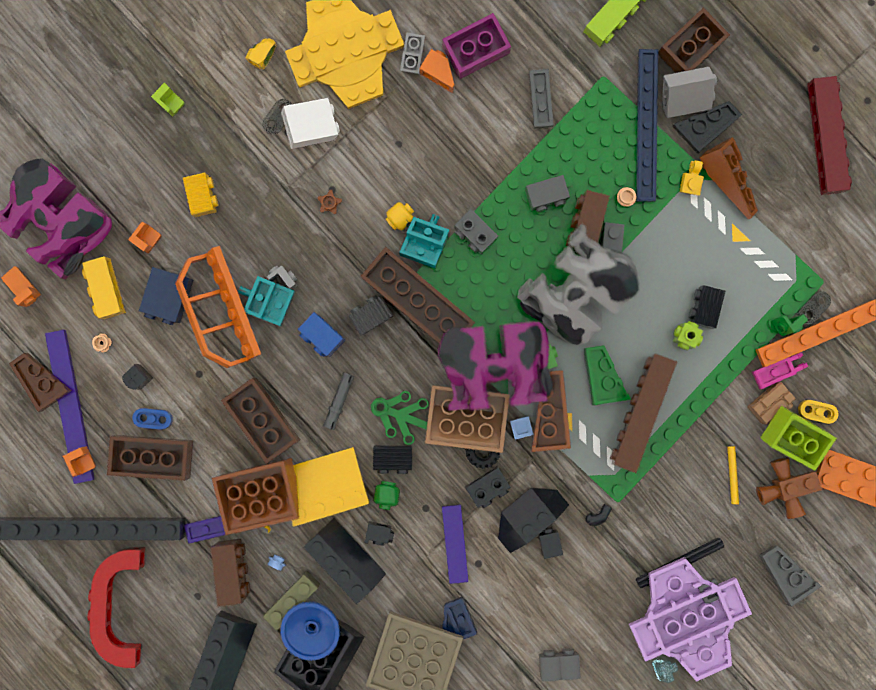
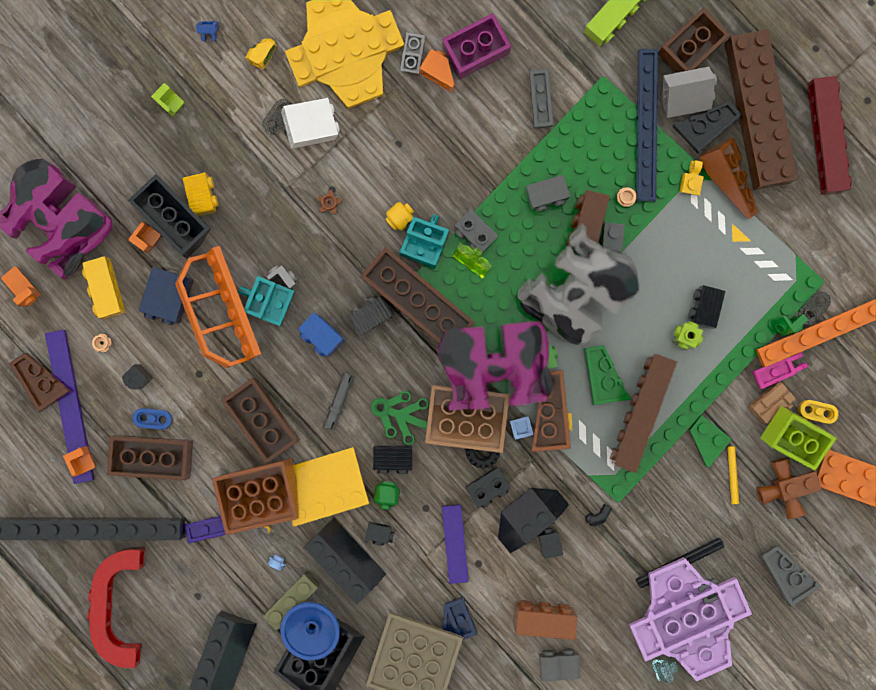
reddish brown brick [210,538,250,607] -> none
none -> black slope [128,174,211,259]
none -> blue tile [196,21,219,41]
none -> clear neon green plate [452,243,492,278]
none -> dark orange brick [513,600,577,640]
none -> green wing [688,415,732,468]
none -> reddish brown brick [724,29,798,190]

